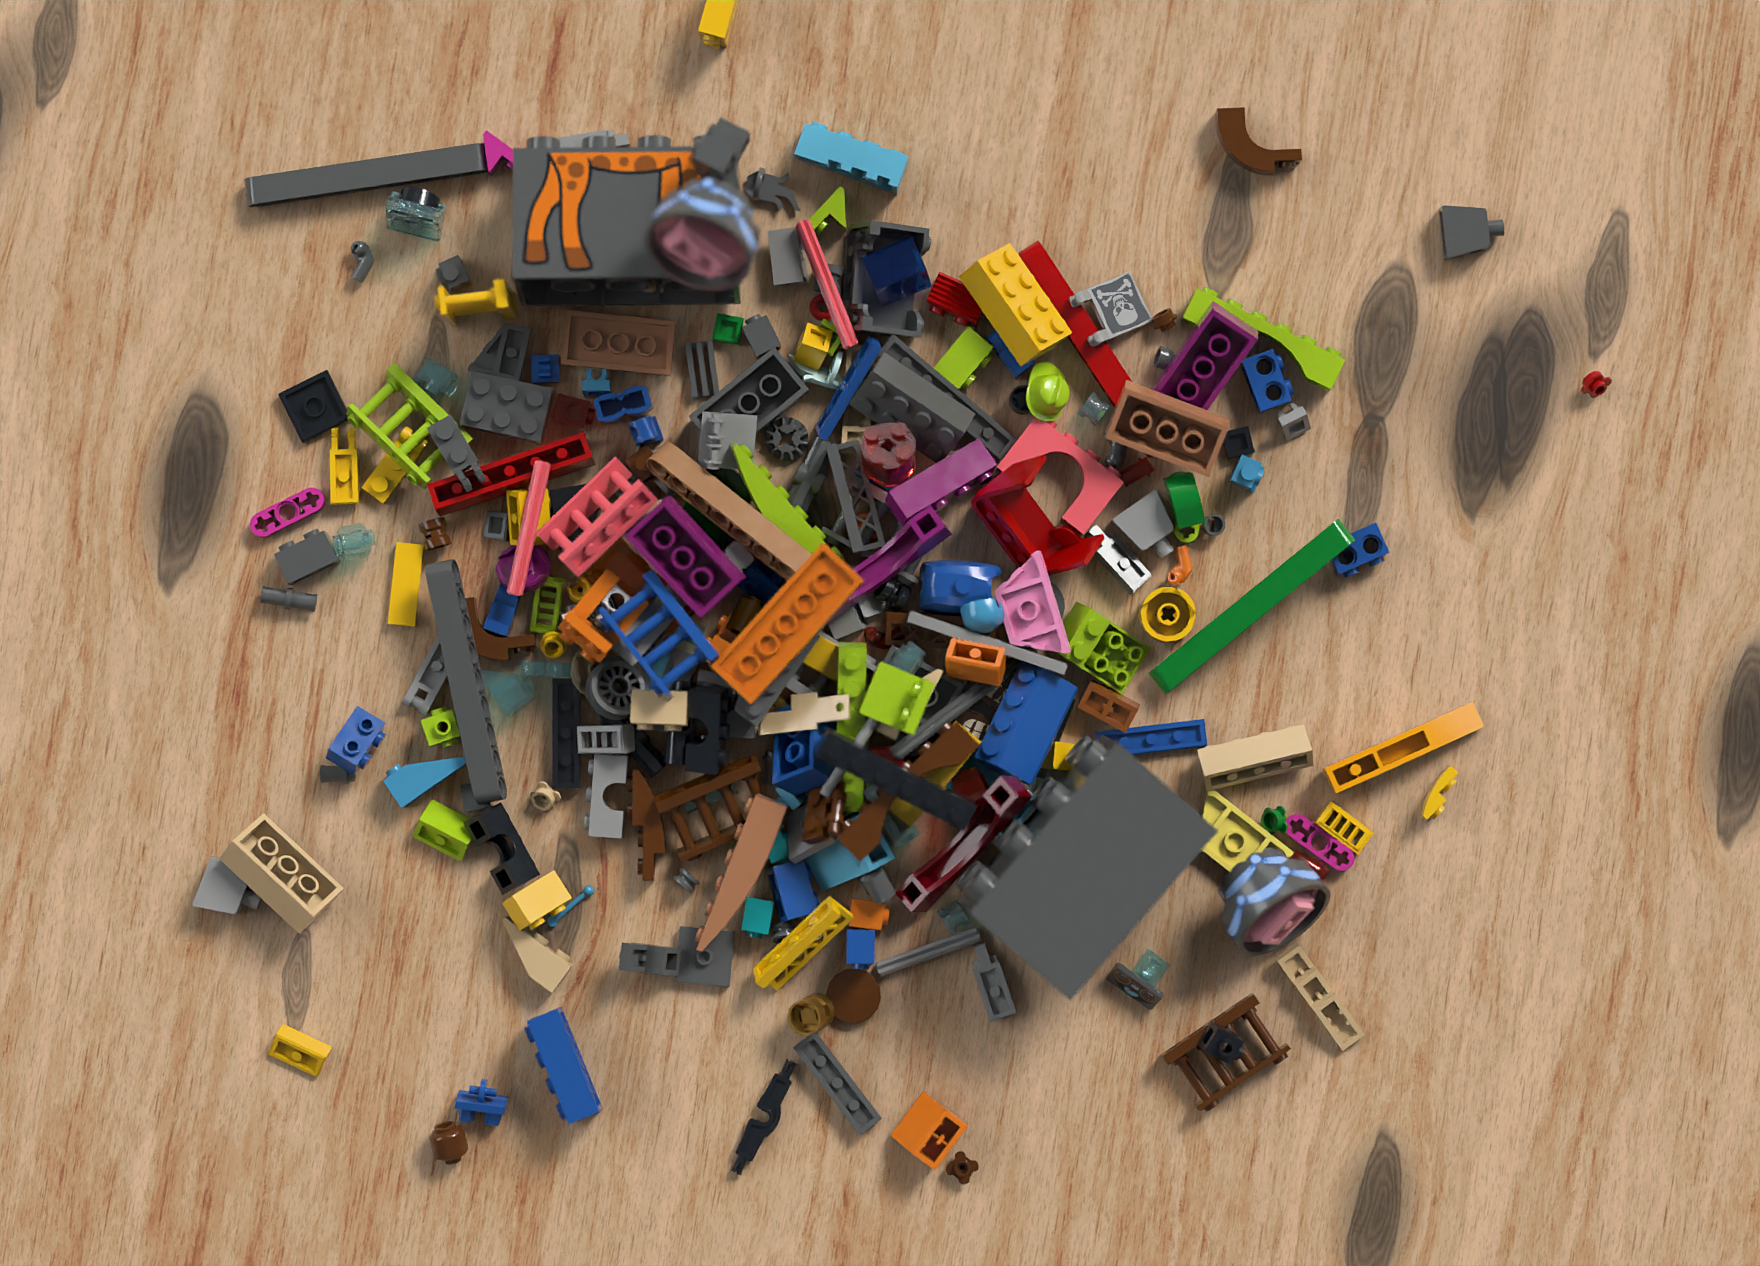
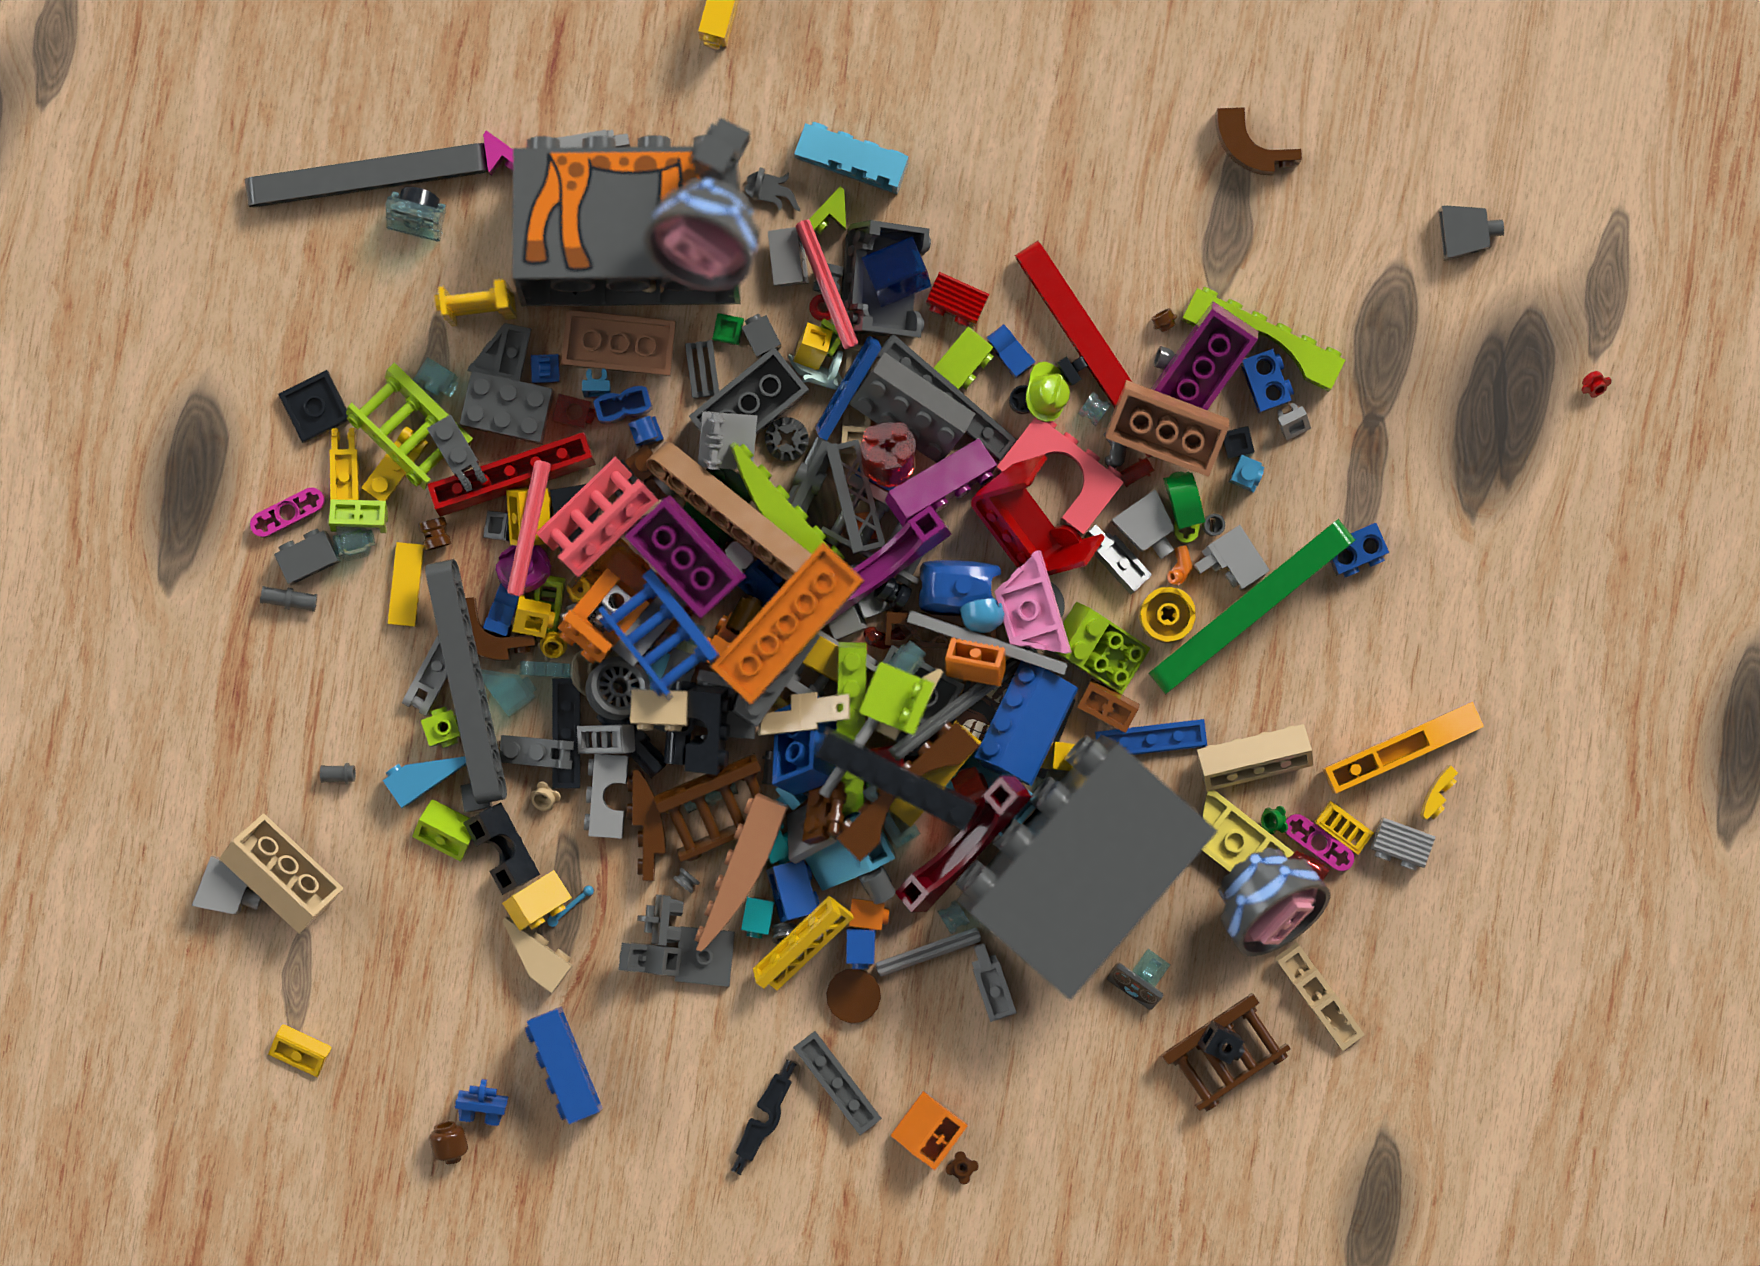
blue brick [326,706,386,775] -> none
dark grey arm [351,241,374,283] -> none
dark grey brick [436,255,472,294] -> none
pearl gold wheel [788,993,835,1036] -> none
yellow brick [959,243,1072,367] -> none
flag [1069,272,1152,347] -> none
none -> lime hinge [329,499,388,533]
none -> dark grey plate [500,735,574,769]
none -> yellow brick [512,595,555,638]
none -> dark grey hips [637,894,684,946]
none -> black tile [1055,356,1088,386]
none -> light grey hinge [1194,525,1270,590]
none -> light grey brick [1370,818,1435,871]

